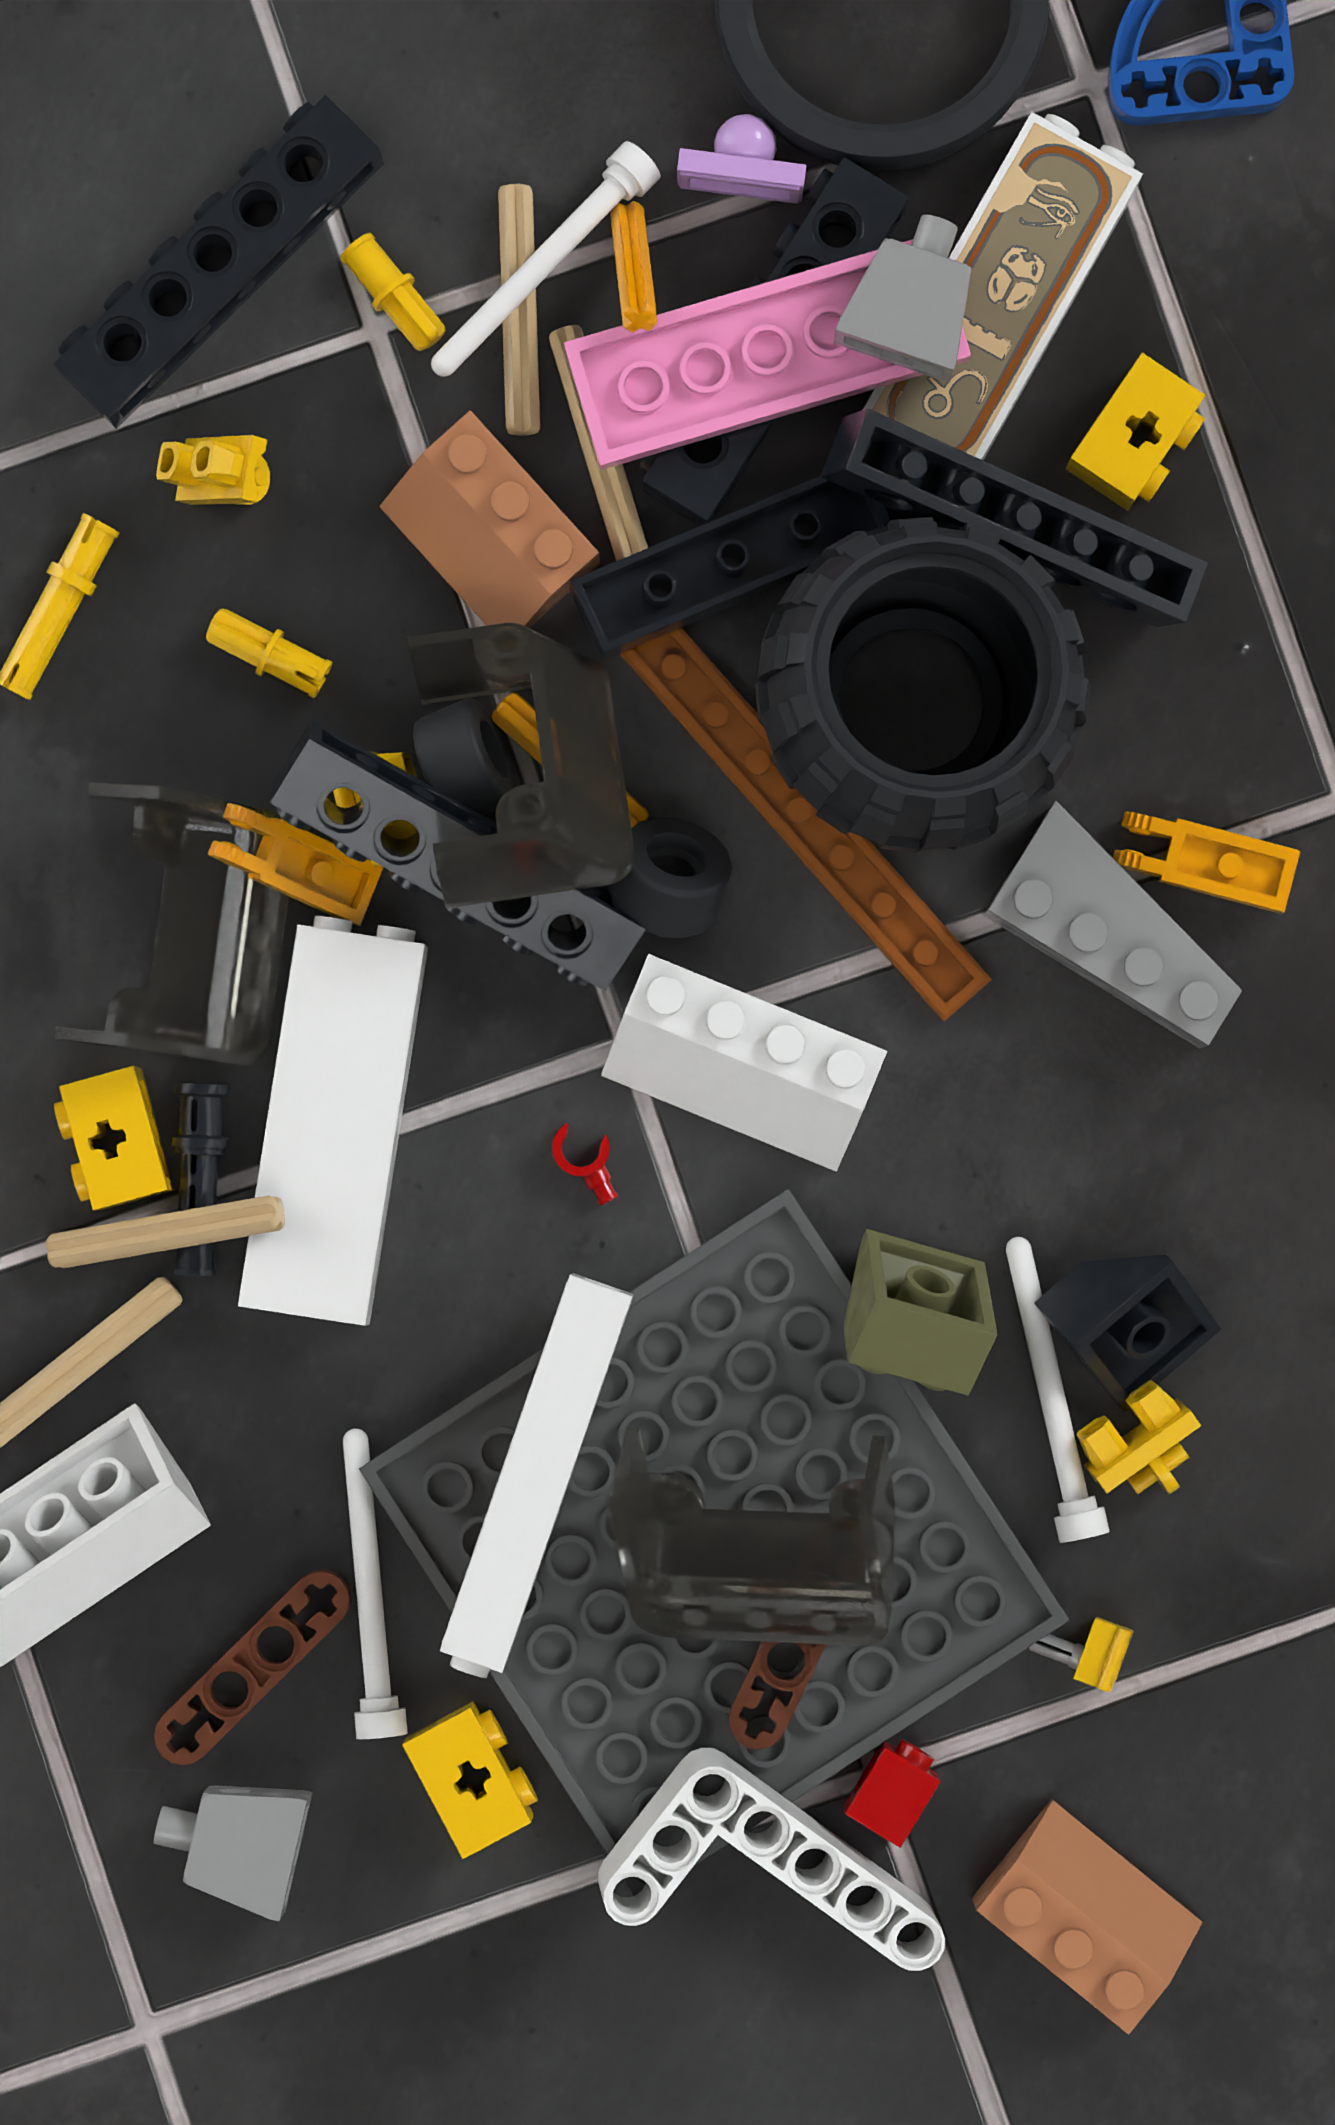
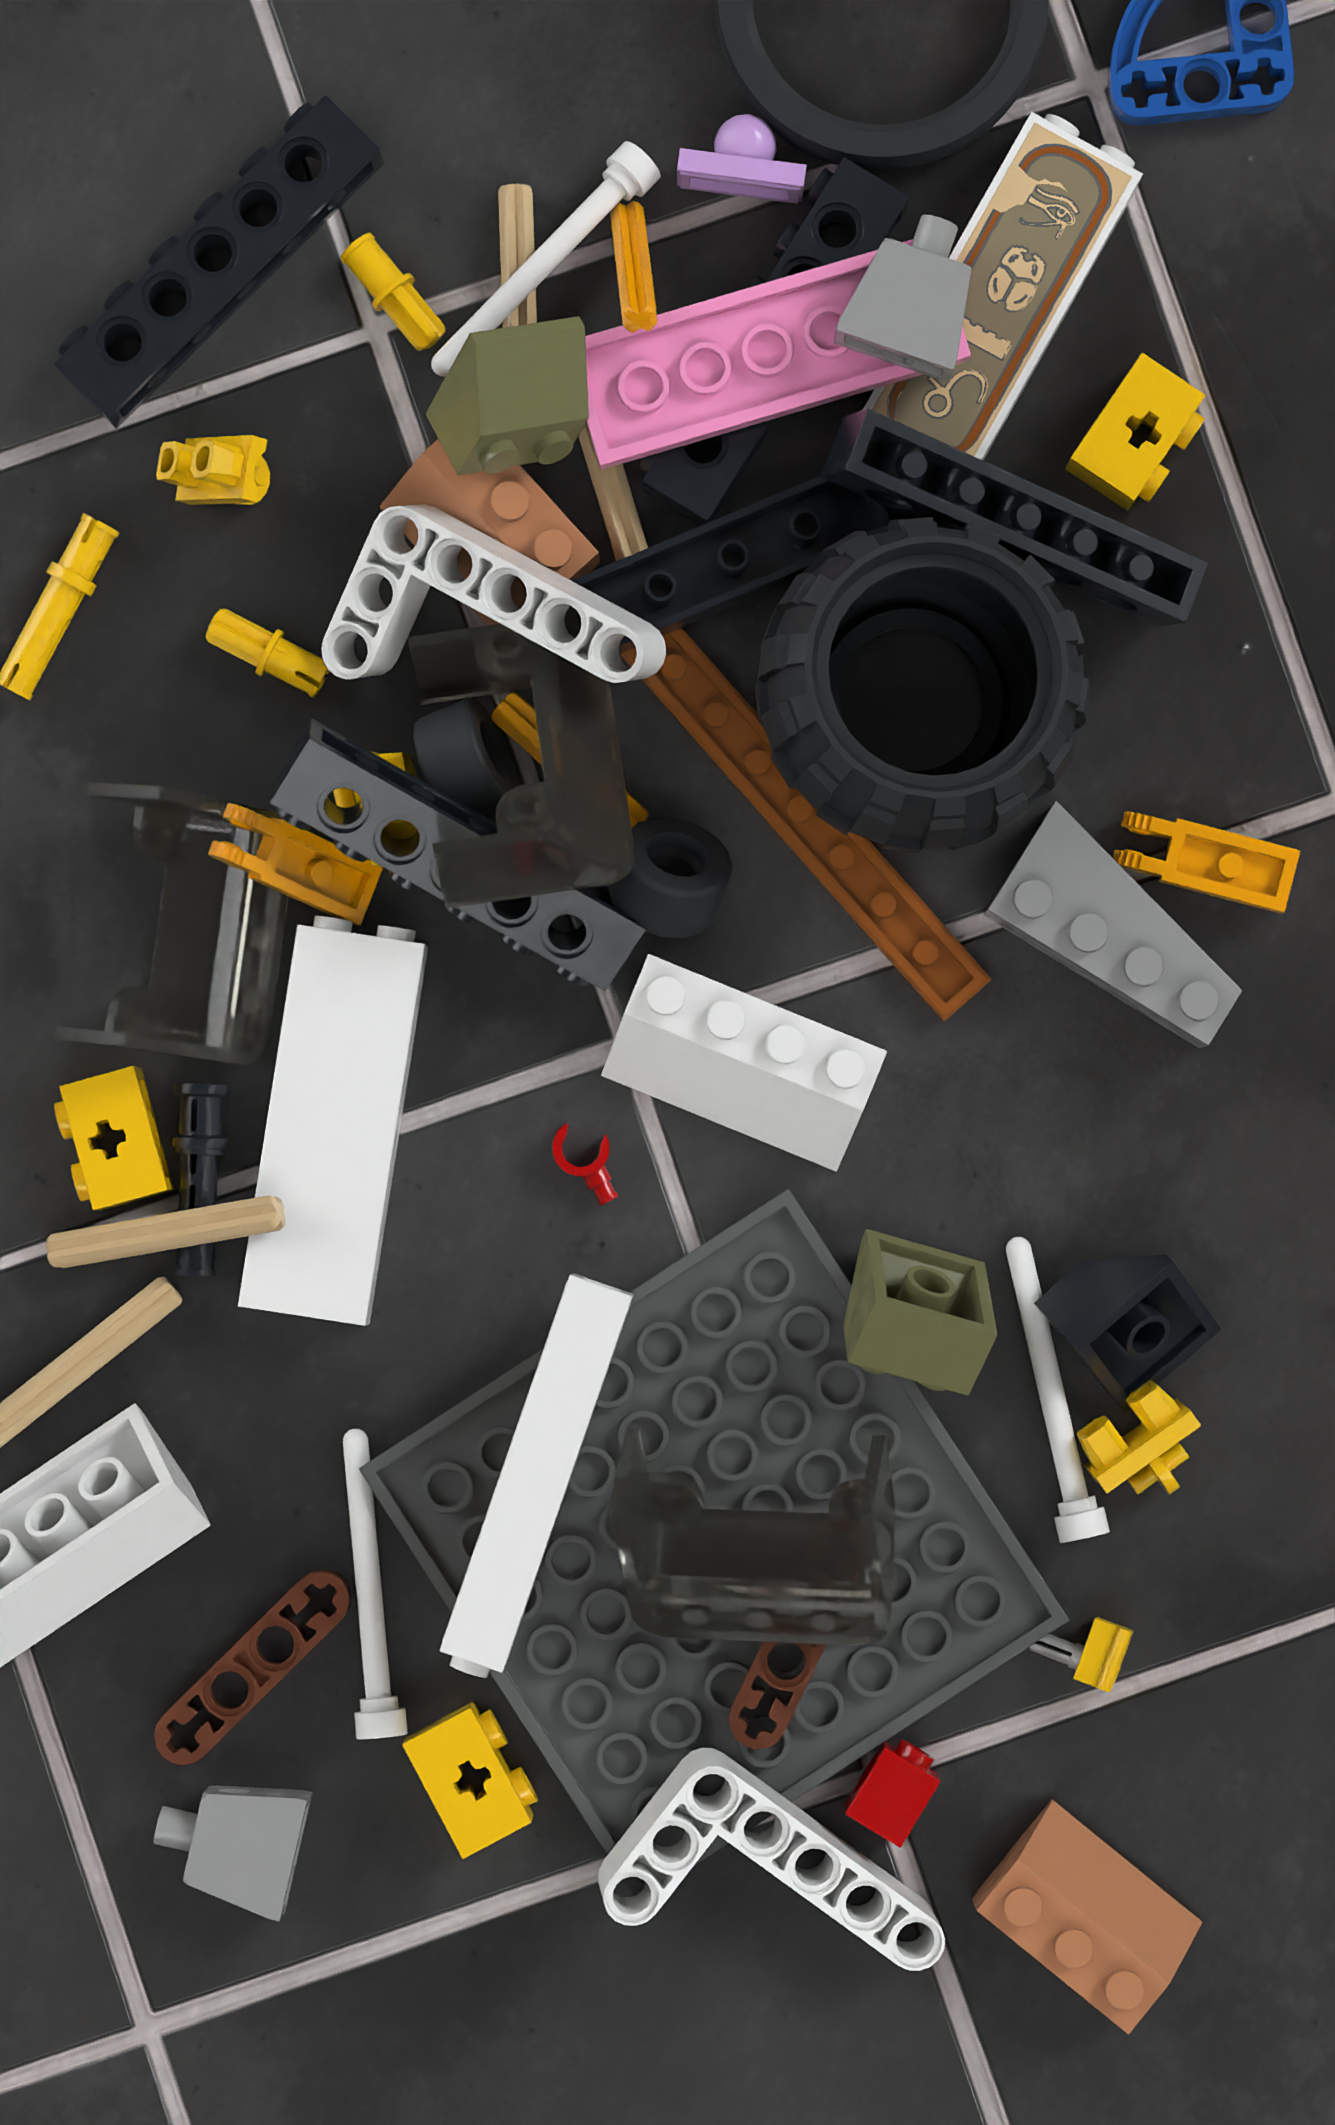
none -> white beam [321,504,666,683]
none -> olive slope [426,316,589,476]

